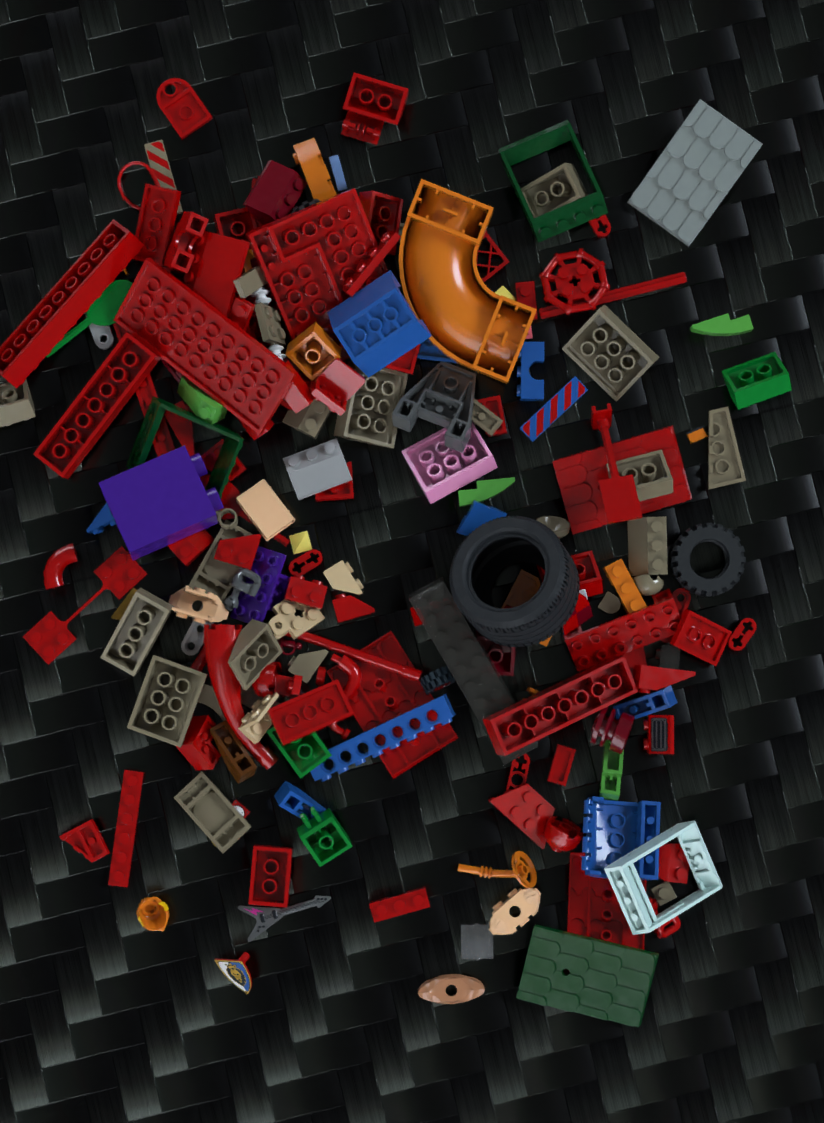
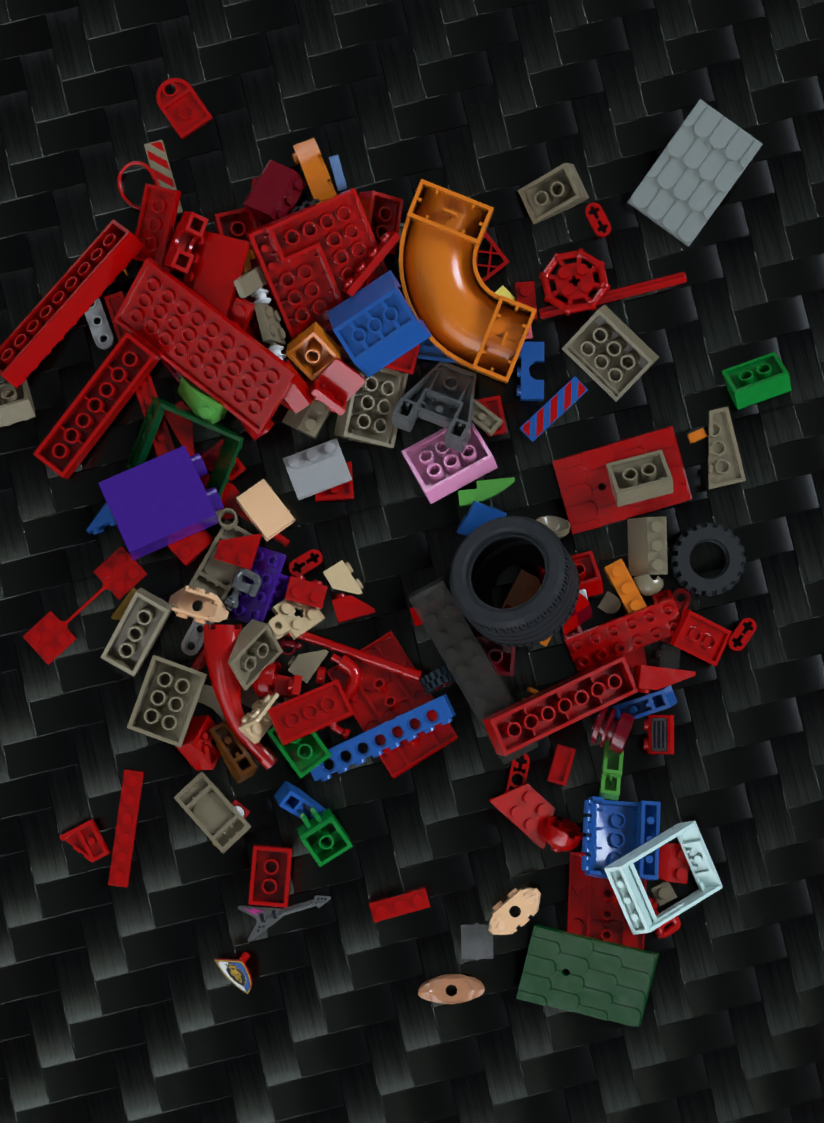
red cylinder [43,543,78,590] -> none
green piece [46,280,133,358] -> none
orange hair [136,897,170,932] -> none
light yellow slope [289,531,312,554] -> none
red hinge [341,111,384,145] -> none
red slope [343,73,409,126] -> none
orange dish [458,851,537,888] -> none
dark green window [498,120,608,243] -> none
red piece [591,403,642,524] -> none
bright green slope [690,313,754,336] -> none

